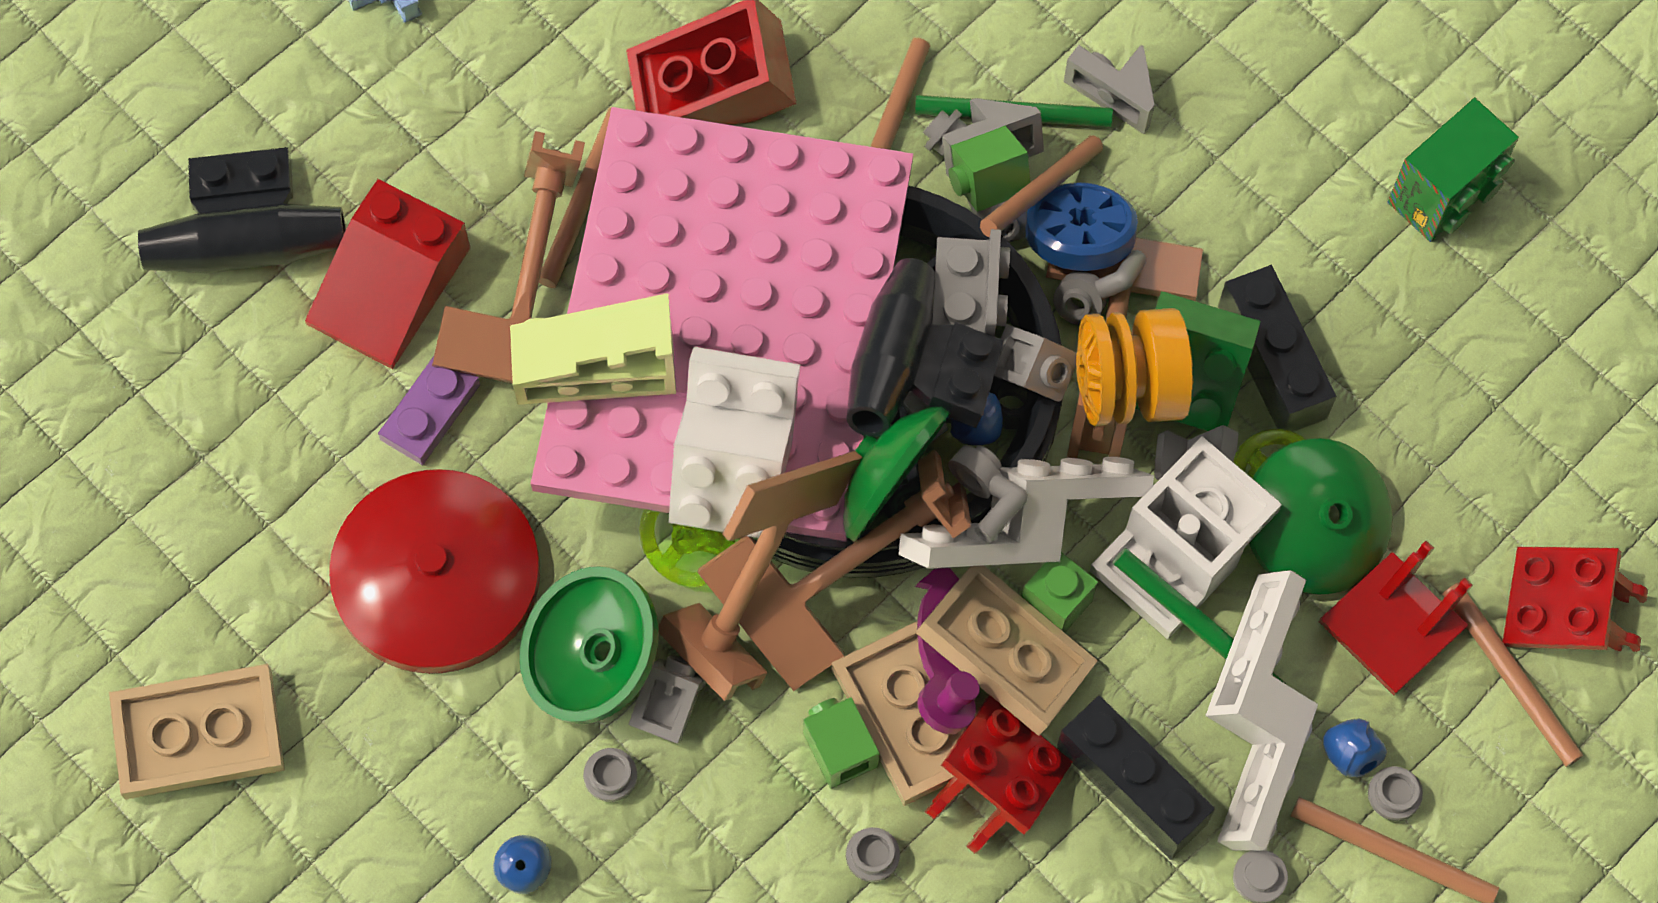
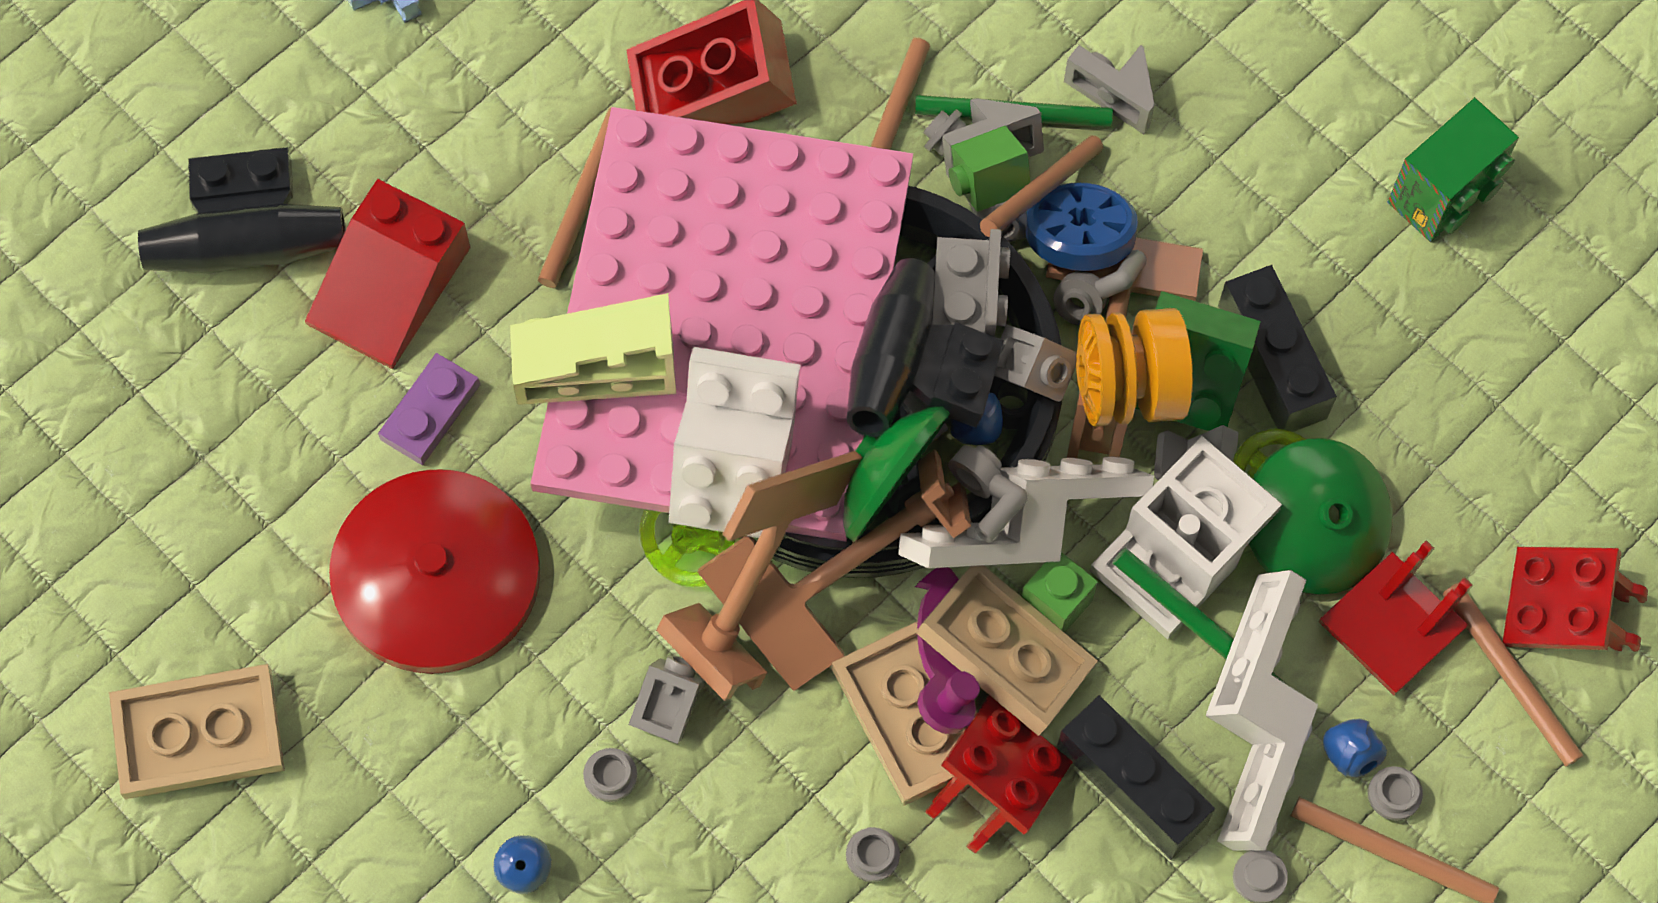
nougat piece [432,131,585,384] -> none
green dish [520,566,659,724] -> none
bright green brick [803,697,879,789] -> none

